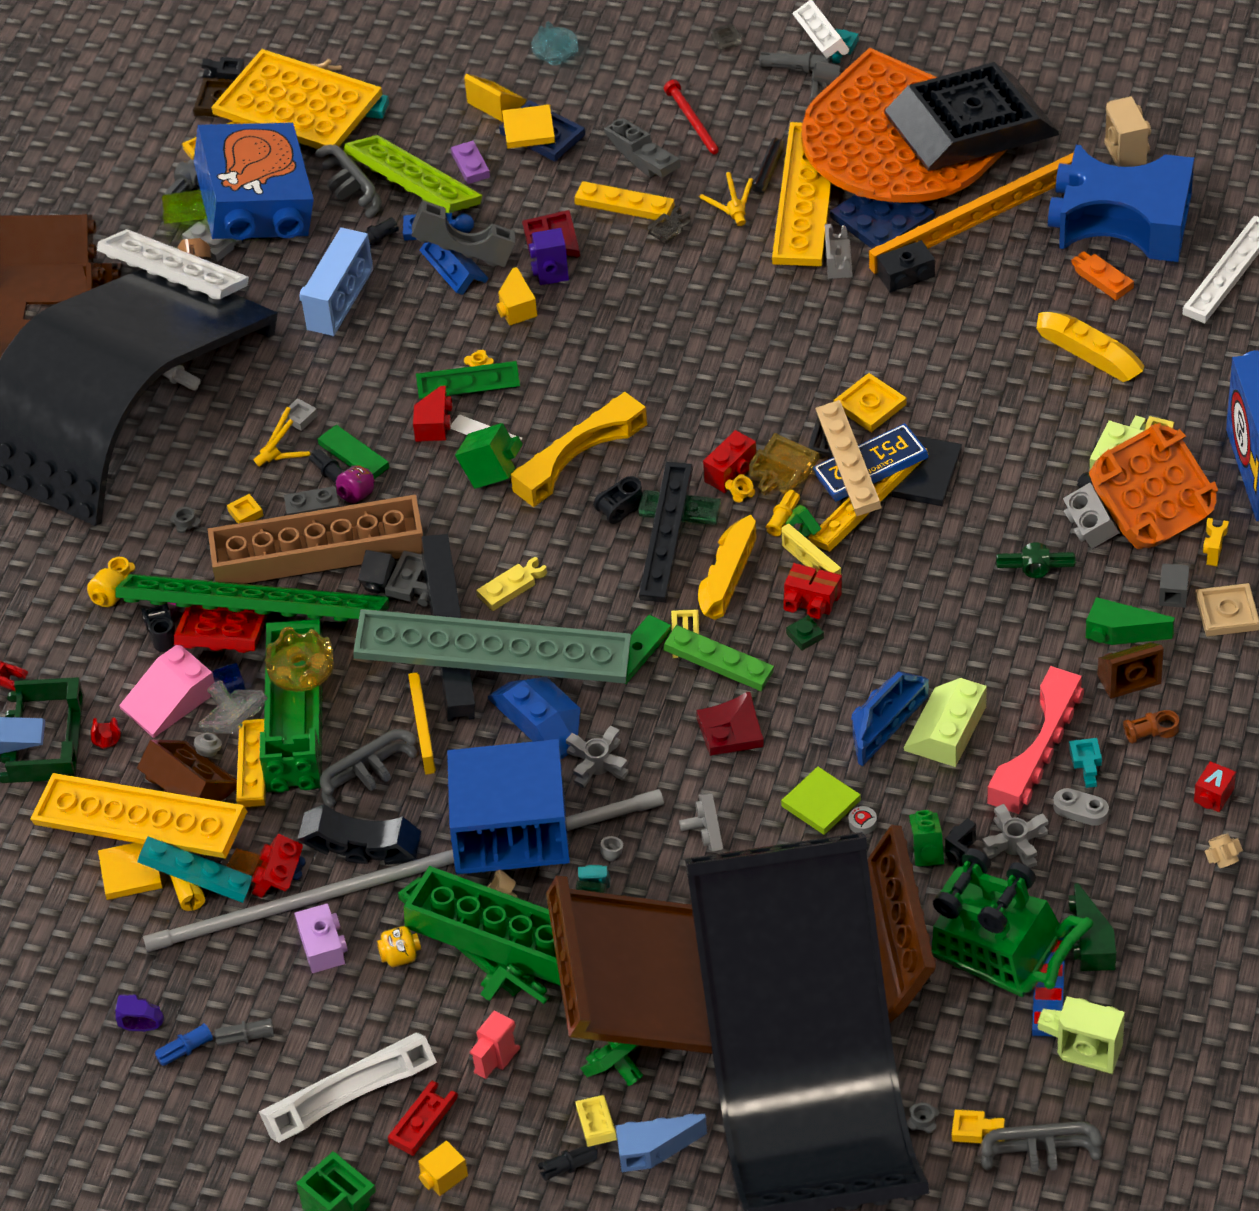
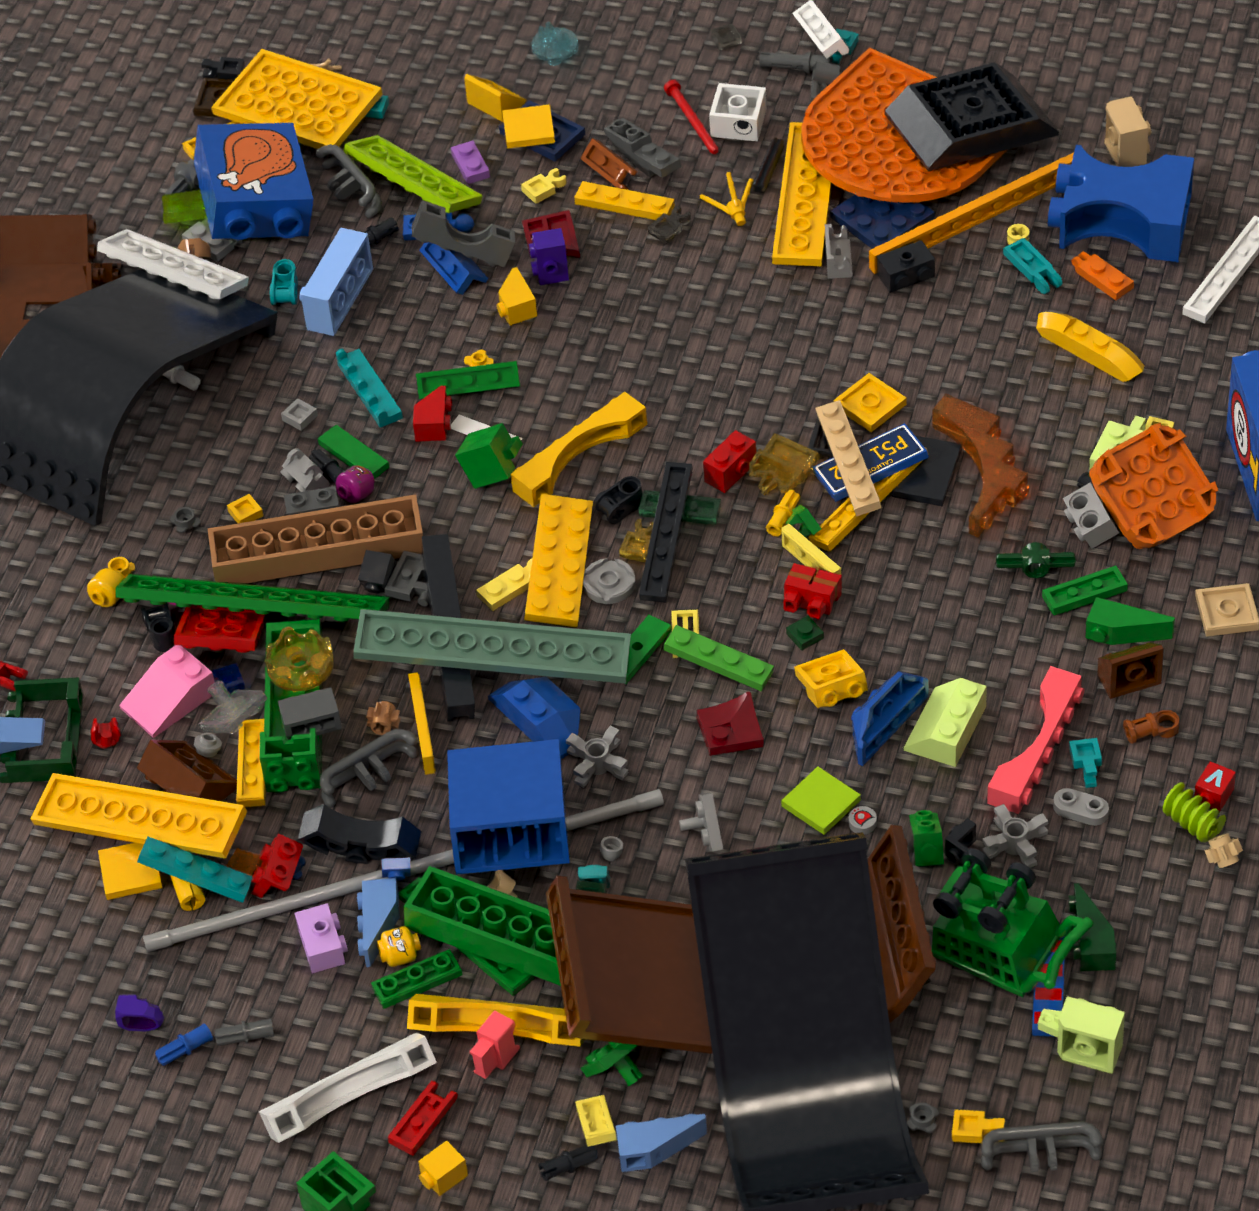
yellow plant [253,407,311,467] -> none
green bracket [480,963,550,1004] -> none
yellow brick [698,515,757,620] -> none
yellow plate [725,474,755,503] -> none
dark grey brick [1159,564,1189,608] -> none
yellow plate [1203,518,1229,566] -> none
none -> teal piece [270,259,298,305]
none -> dark grey brick [278,687,342,740]
none -> light grey piece [280,448,330,492]
none -> teal hinge [336,348,403,428]
none -> medium blue slope [357,878,400,967]
none -> medium nougat gear [366,701,400,735]
none -> green tile [371,949,462,1009]
none -> plate [382,858,411,881]
none -> yellow arch [407,994,586,1046]
none -> light yellow plate [521,168,567,204]
none -> yellow plate [524,494,593,627]
none -> dark orange hinge [580,138,638,190]
none -> light grey tile [583,558,636,604]
none -> clear yellow plate [619,519,654,562]
none -> white brick [709,83,767,141]
none -> yellow plate [794,649,868,708]
none -> clear orange arch [932,394,1030,537]
none -> teal hinge [1003,238,1063,294]
none -> light yellow bush [1007,224,1030,245]
none -> green plate [1042,566,1128,616]
none -> lime piece [1163,782,1226,843]

